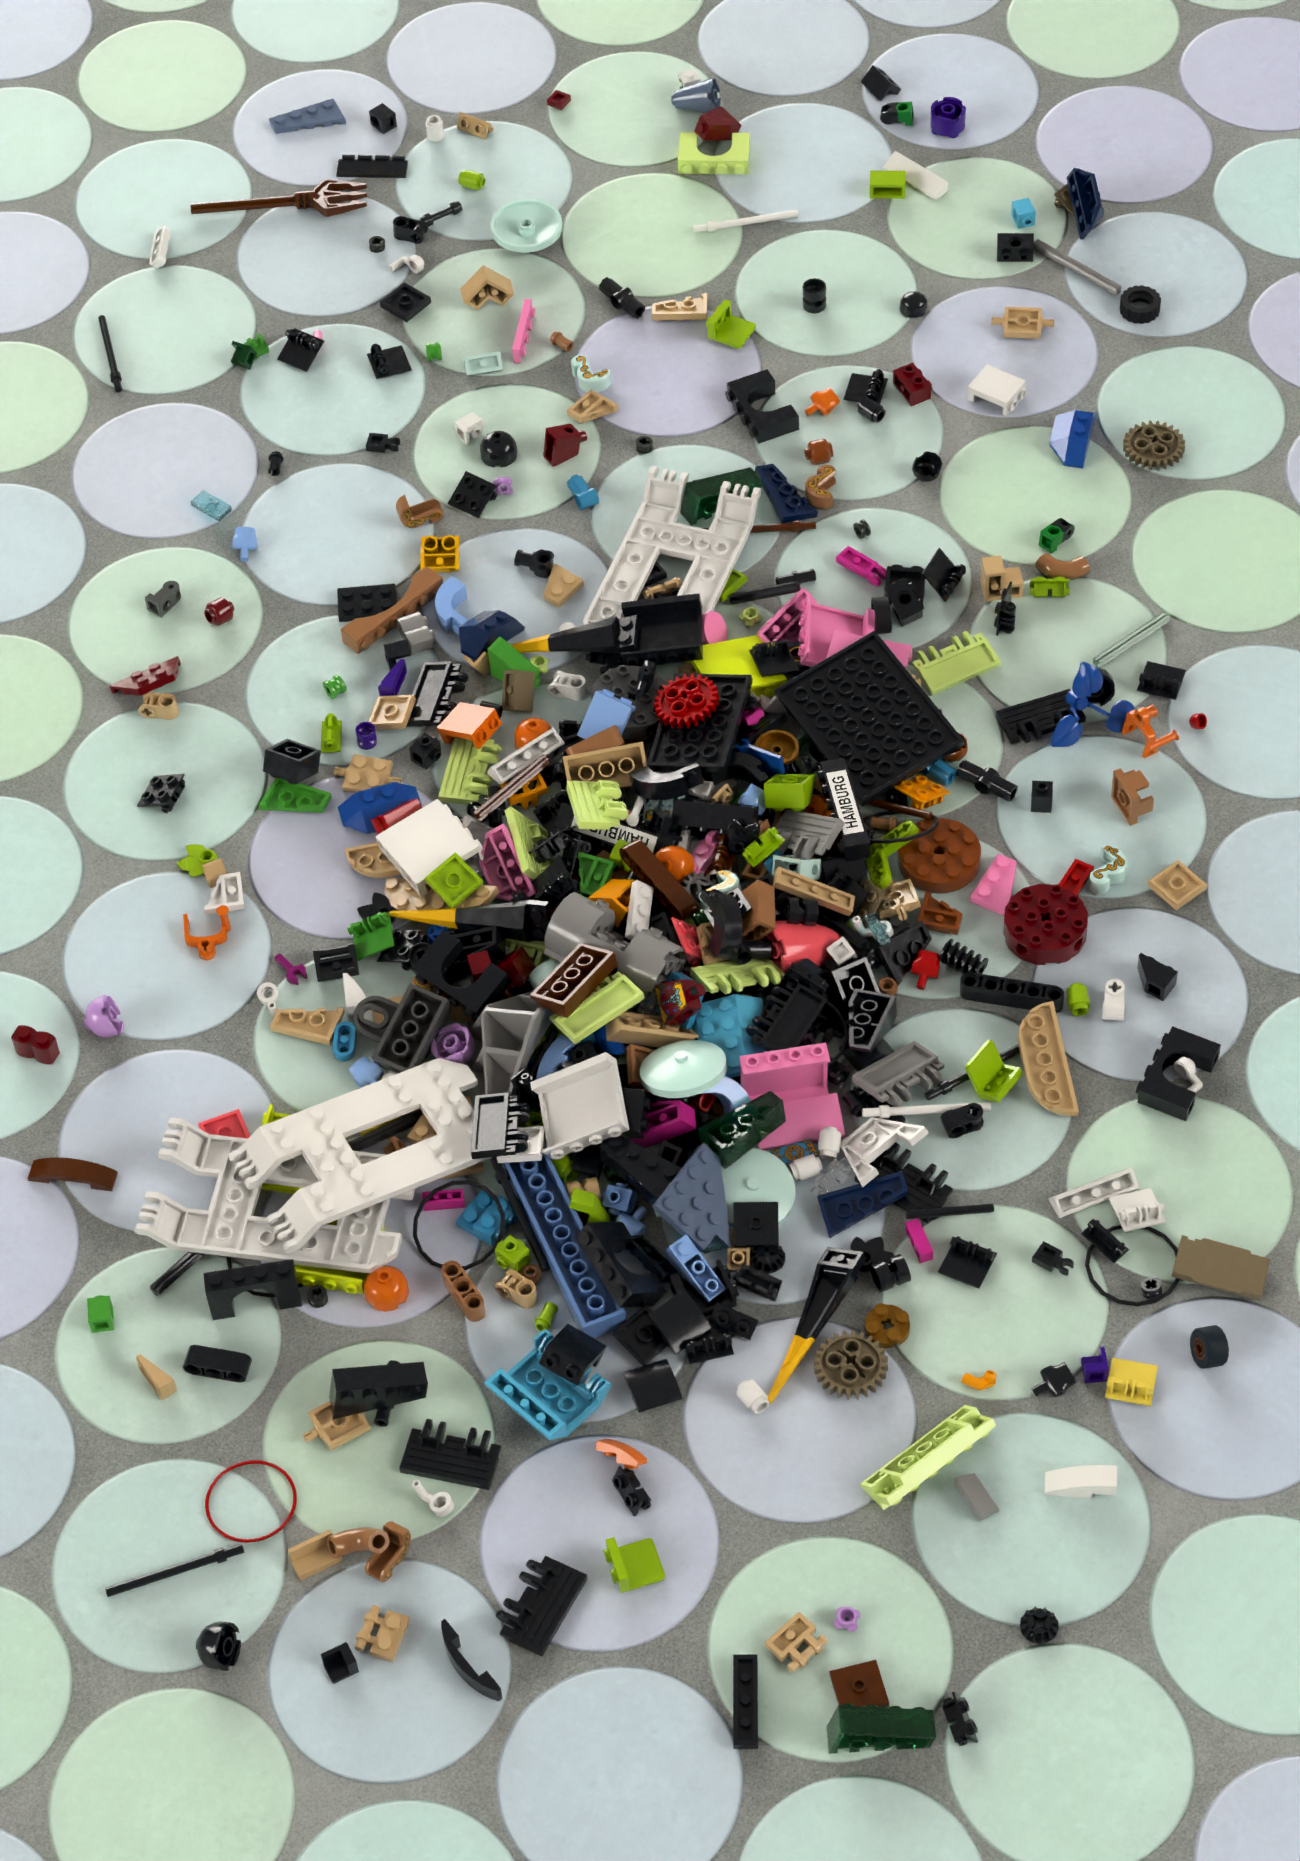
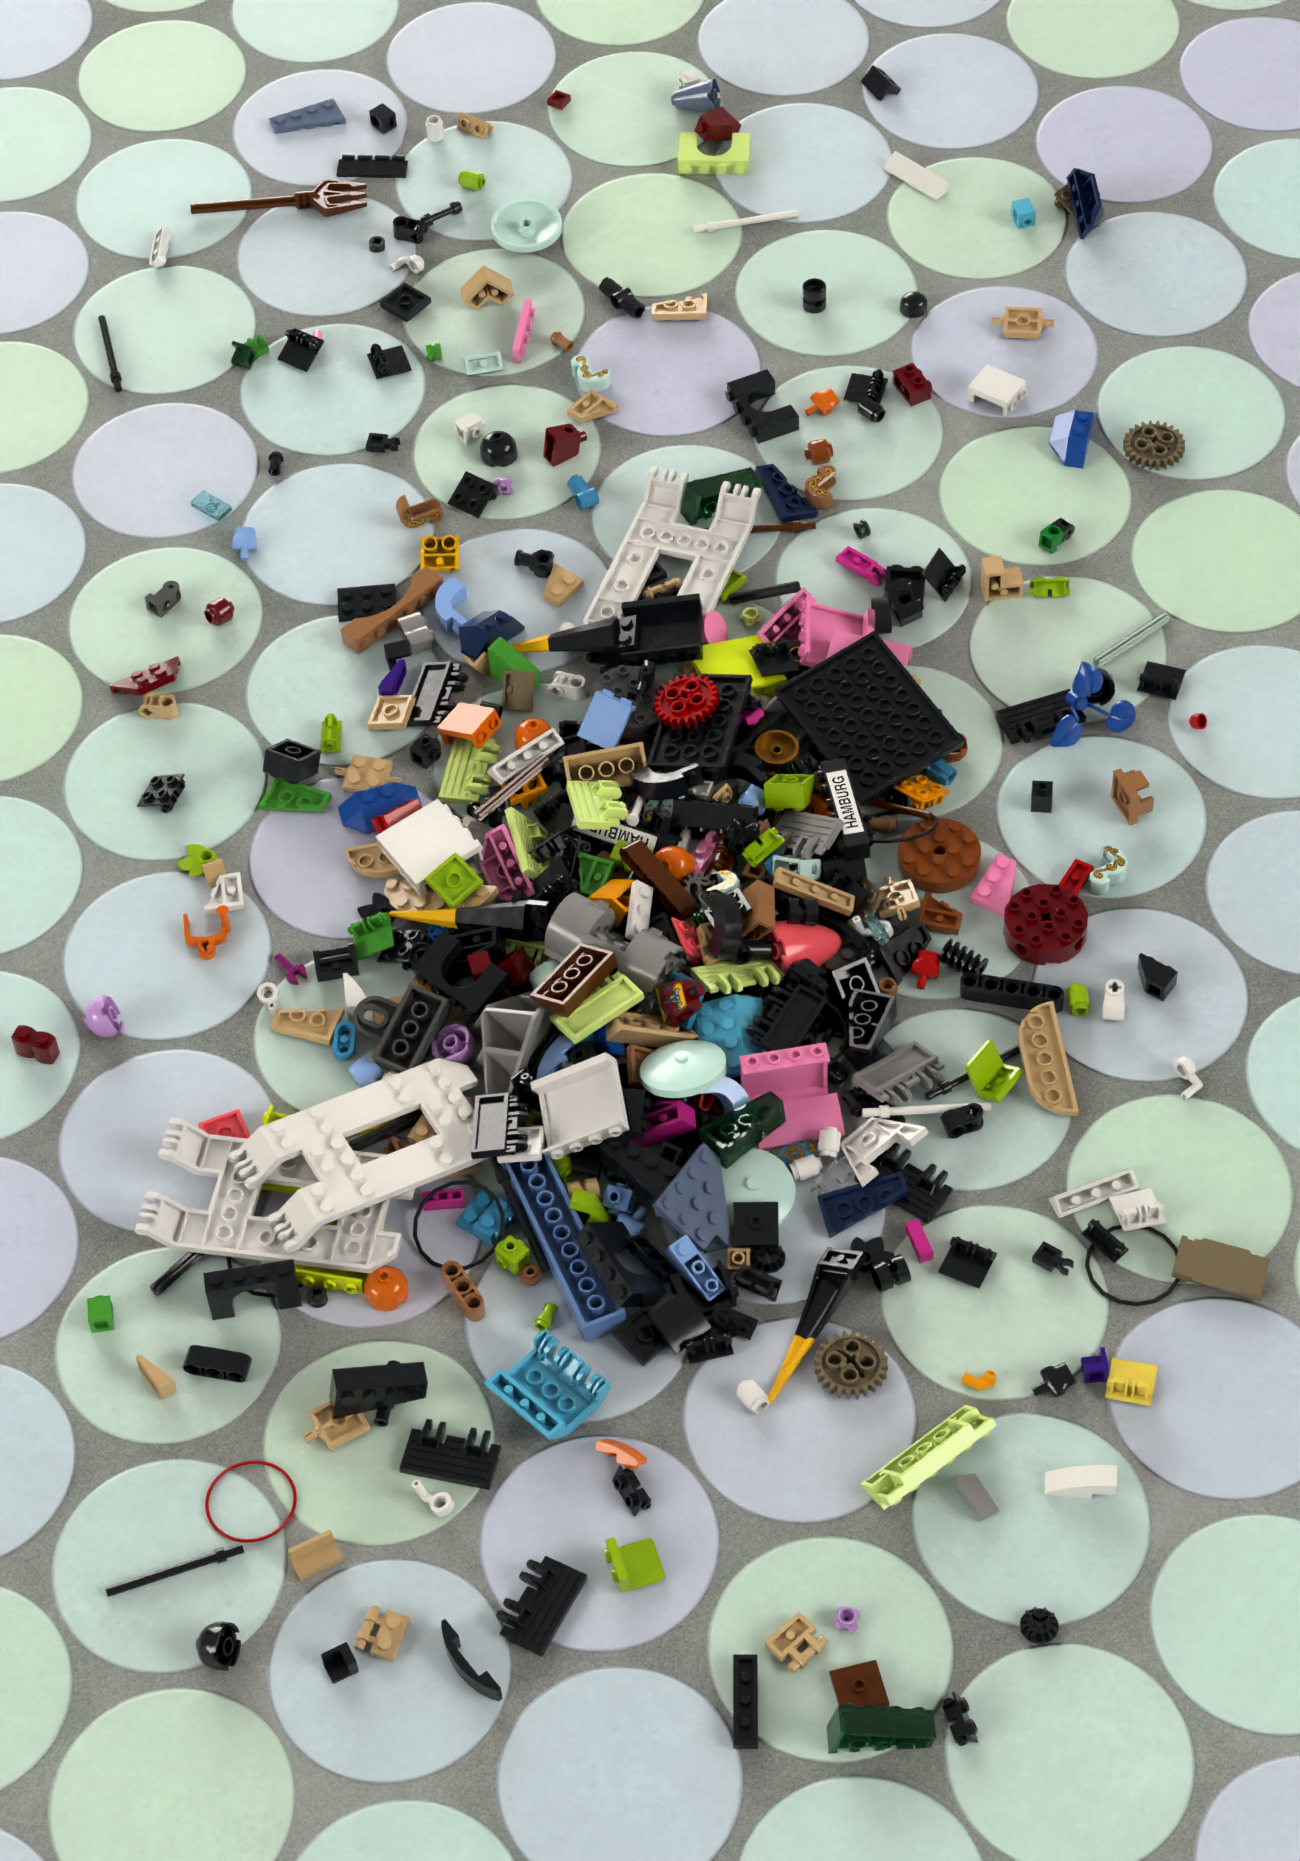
reddish brown slope [27,1157,118,1191] -> none
bright green wheel [323,674,347,699] -> none
medium nougat cylinder [326,1527,389,1558] -> none
dark purple wheel [355,722,377,750] -> none
medium nougat animal [365,1521,411,1583] -> none
tan piece [494,1269,538,1309] -> none
yellowish green plate [529,655,549,674] -> none
black panel [539,1324,607,1385] -> none
medium nougat beam [565,725,625,756] -> none
black slope [623,1359,682,1413] -> none
pearl dark grey bush [636,436,653,454] -> none
lime bracket [706,299,756,349] -> none
blue flag [735,738,785,777] -> none
black pin [775,569,816,585] -> none
white panel [826,936,857,967] -> none
pearl gold plate [864,1303,910,1348] -> none
lime beam [865,820,919,889] -> none
lime piece [870,170,906,199] -> none
leg [880,102,914,126] -> none
black bar [906,1203,994,1219] -> none
black hair [912,451,943,482] -> none
yellowish green hinge [912,631,1001,696] -> none
dark purple brick [930,97,966,138] -> none
black piece [956,760,1018,802] -> none
black hinge [994,581,1016,636] -> none
black brick [997,233,1034,262] -> none
light grey axle [1034,239,1122,295] -> none
medium nougat cylinder [1035,553,1090,580] -> none
black tyre [1120,285,1161,324] -> none
orange piece [1122,704,1179,759] -> none
black arch [1136,1026,1221,1121] -> none
black bush [1141,1277,1162,1300] -> none
tan plate [1147,860,1207,911] -> none
black wheel [1190,1325,1229,1369] -> none

